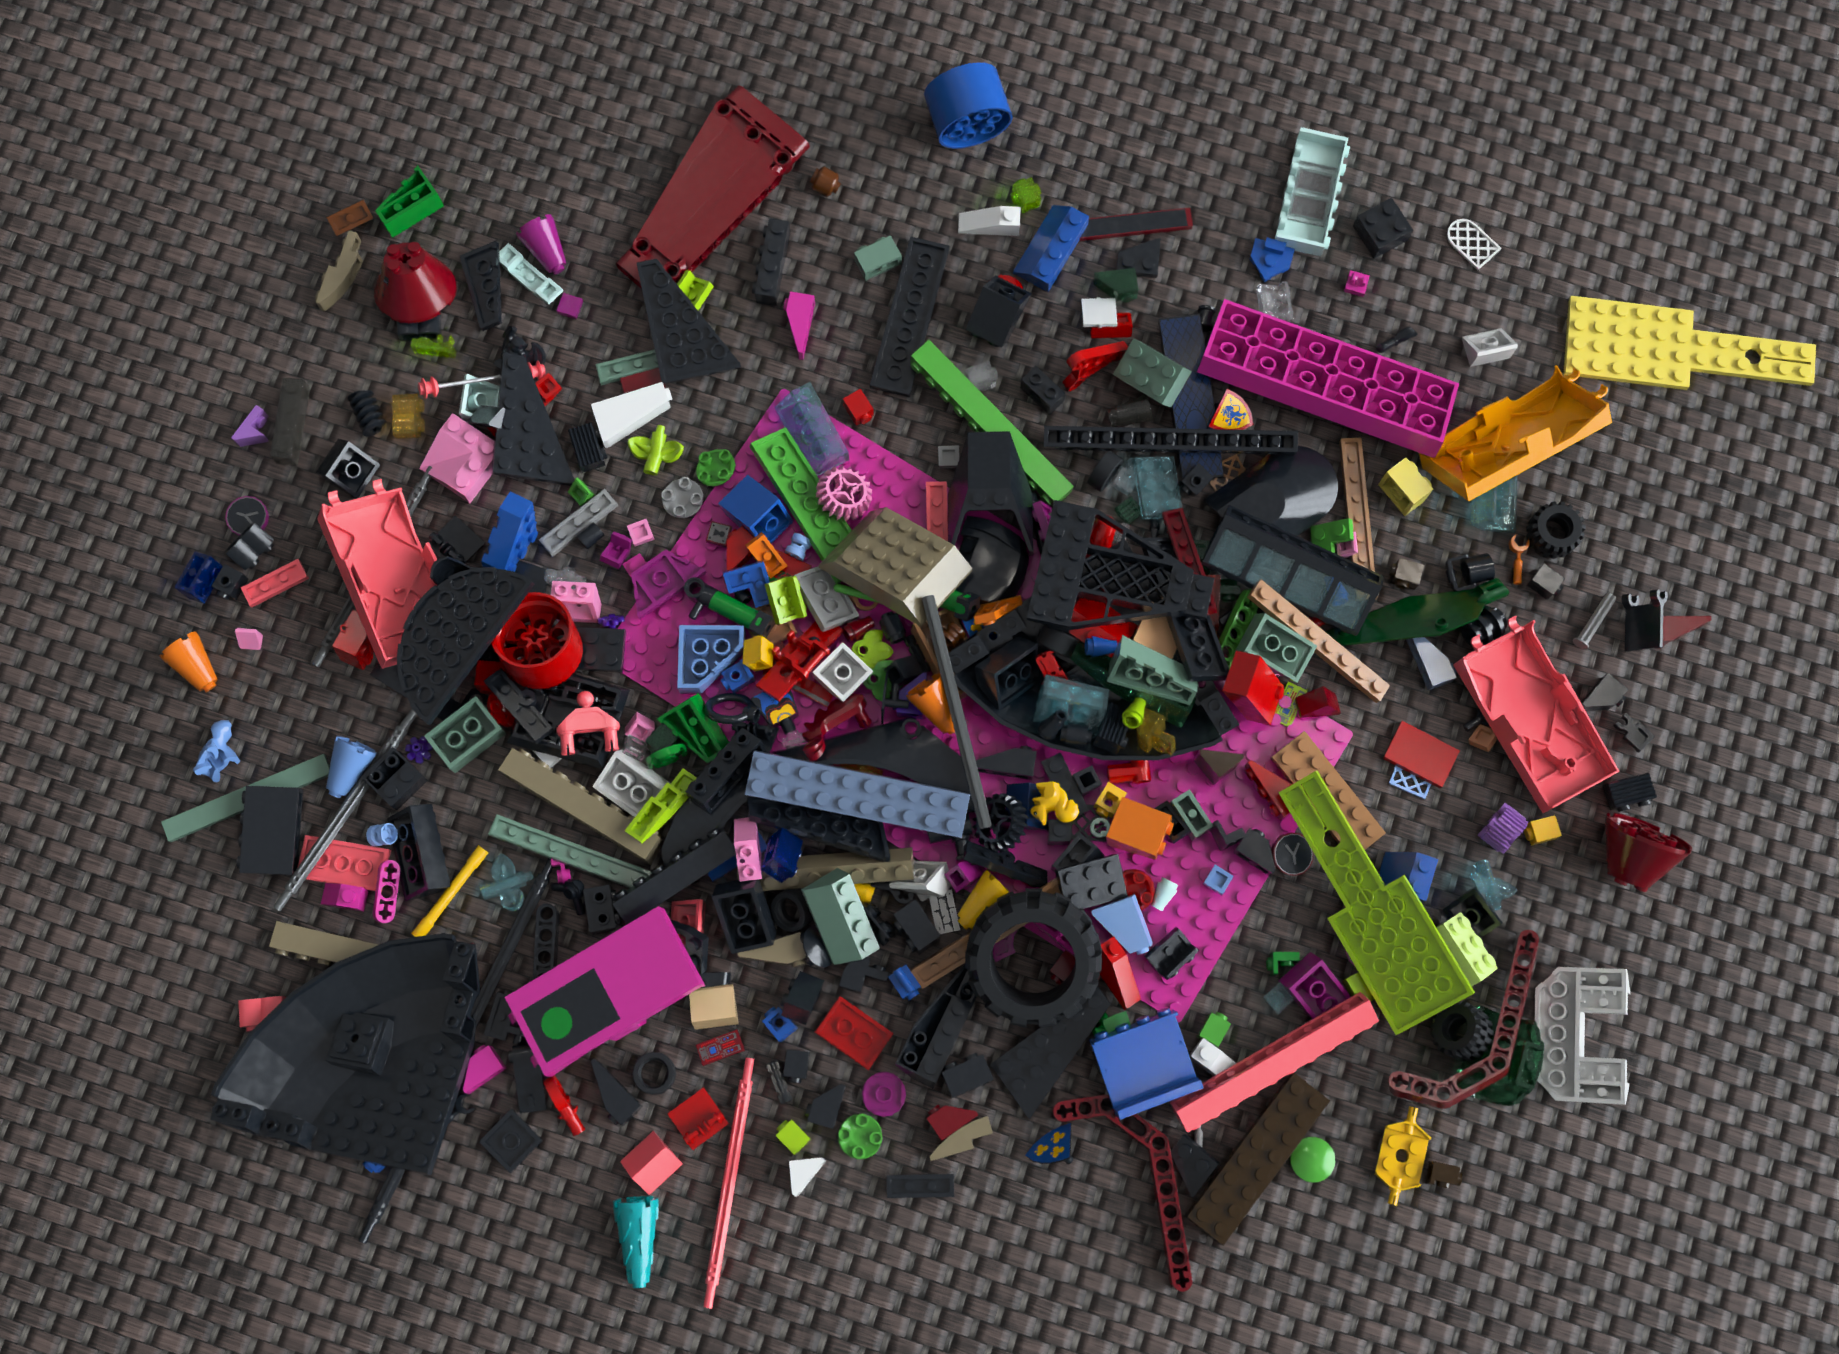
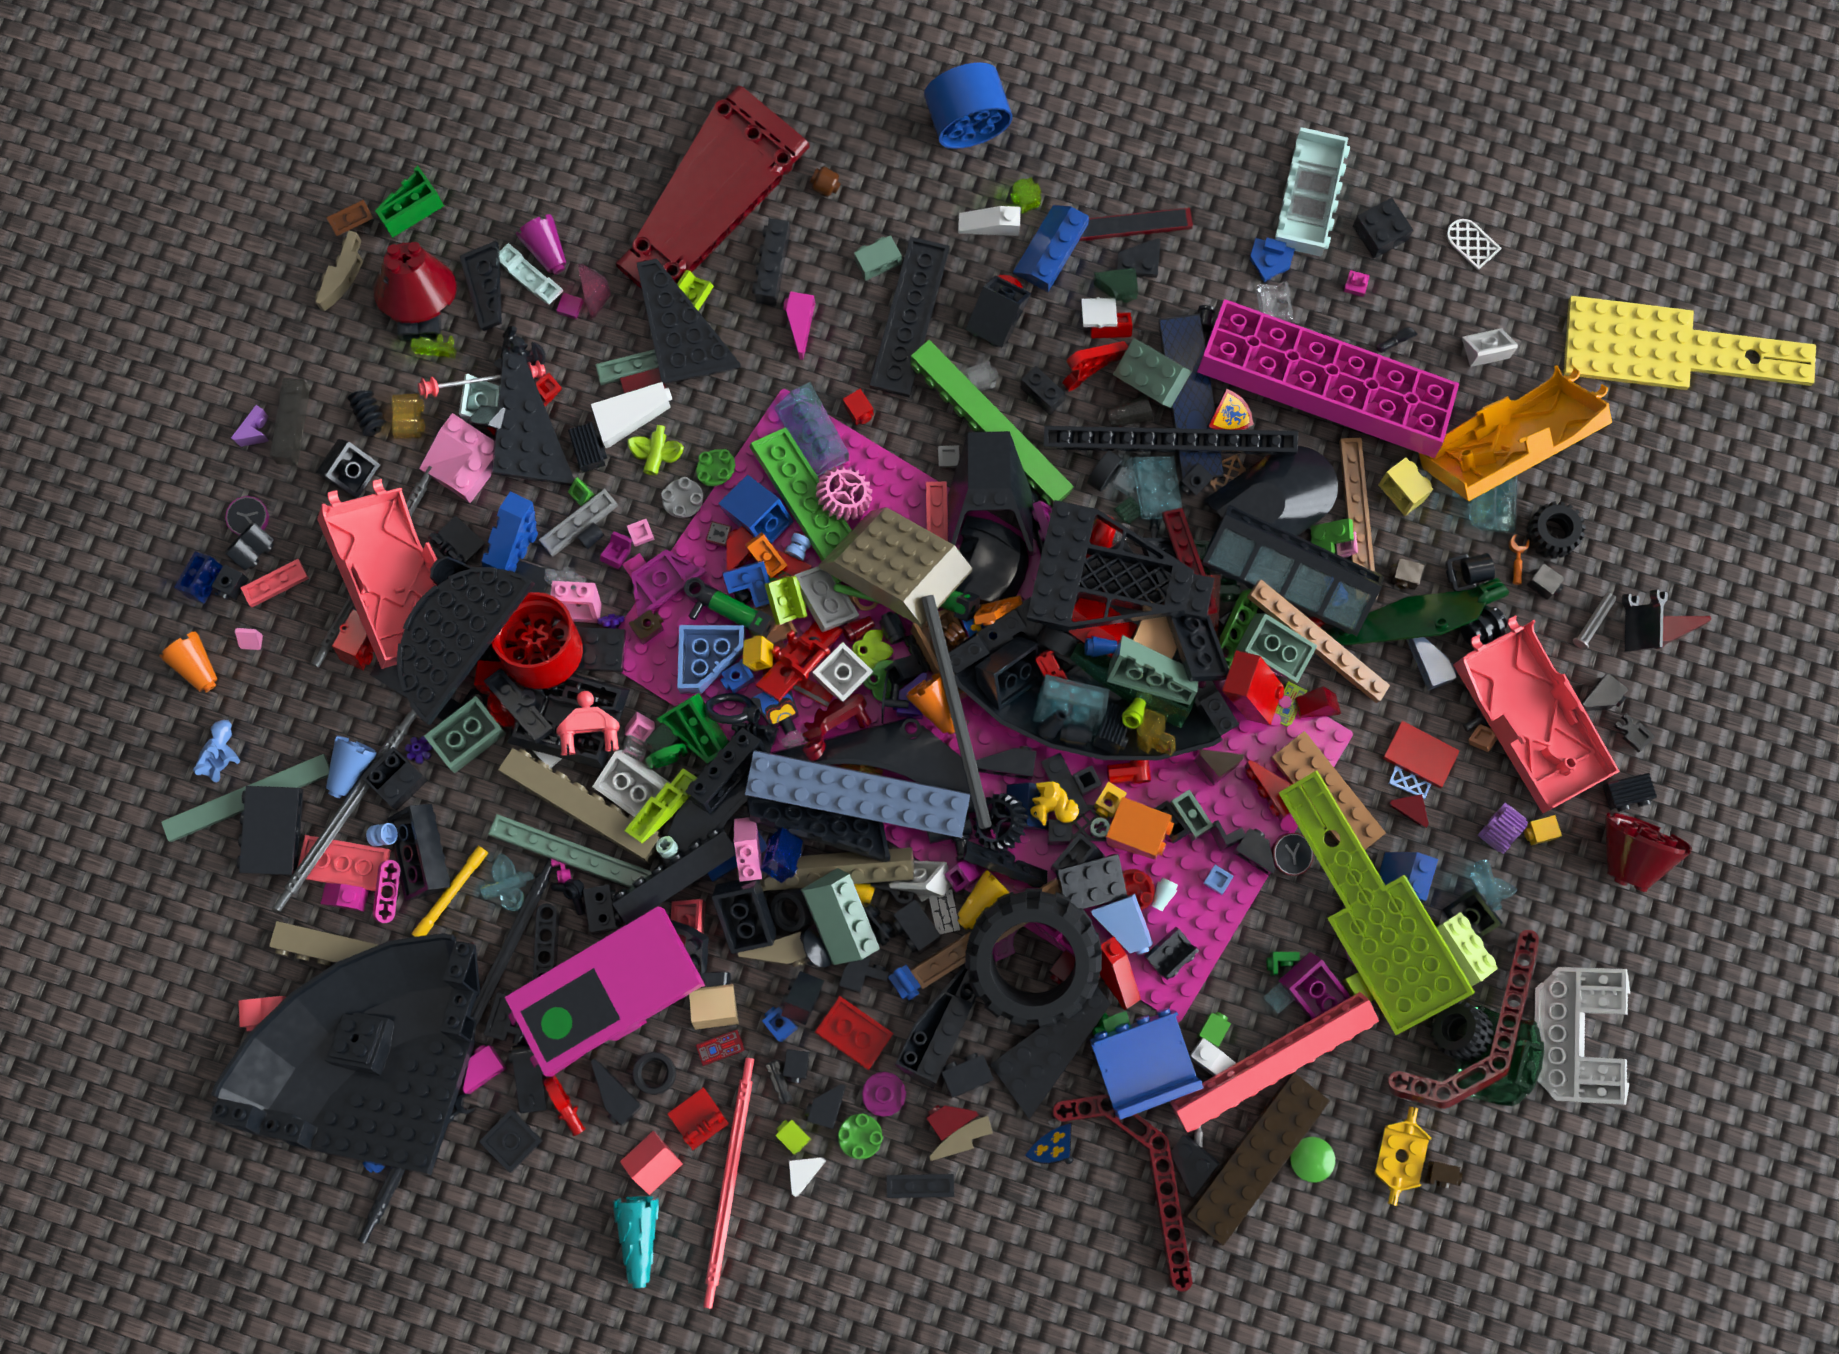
none -> clear pink slope [578,263,611,318]
none -> dark brown brick [629,609,664,645]
none -> light aqua bush [656,836,678,858]
none -> dark red slope [1387,794,1429,828]

